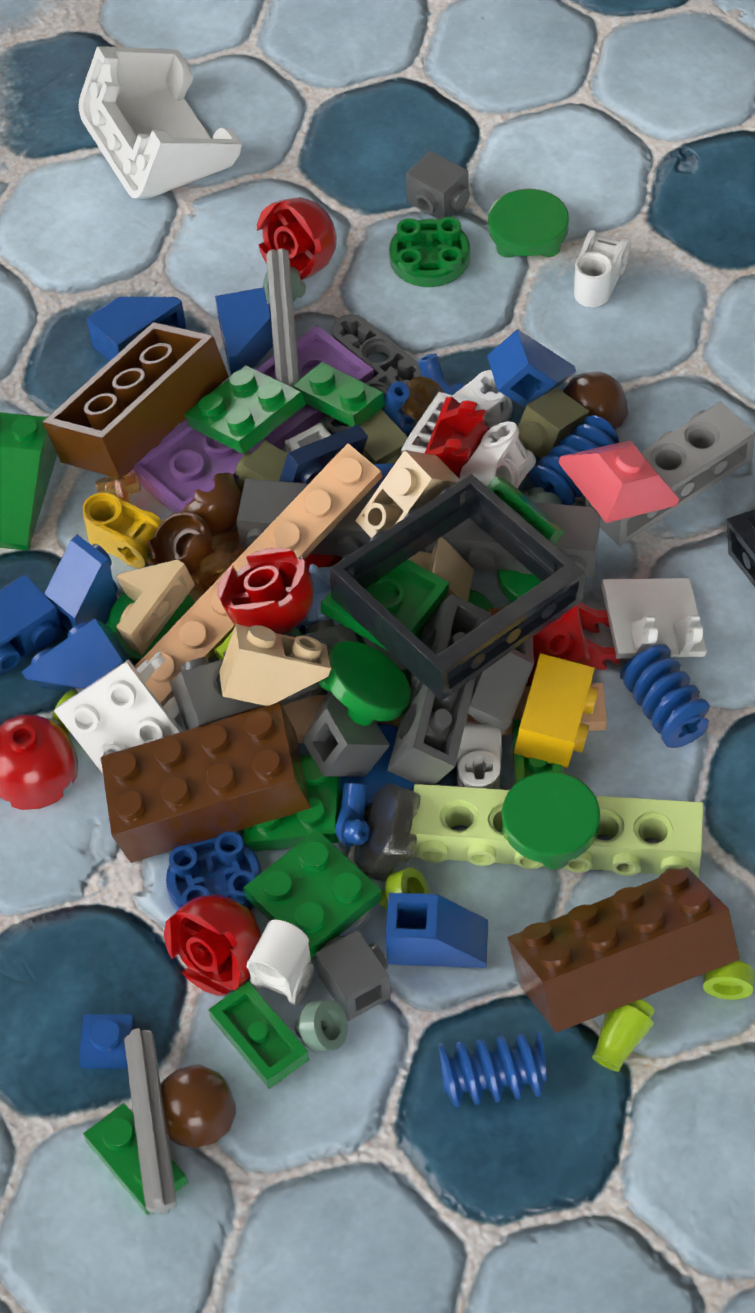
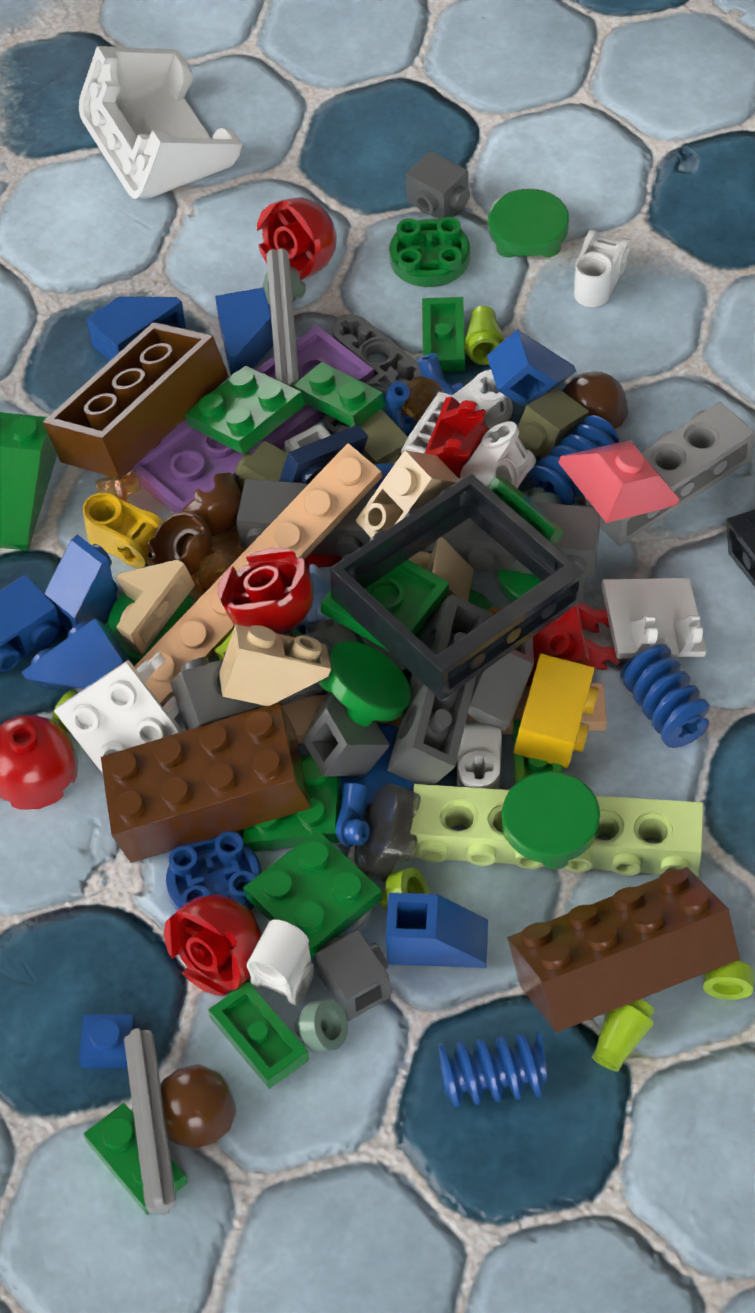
none -> green plate [422,297,465,371]
none -> lime cone [464,306,505,365]

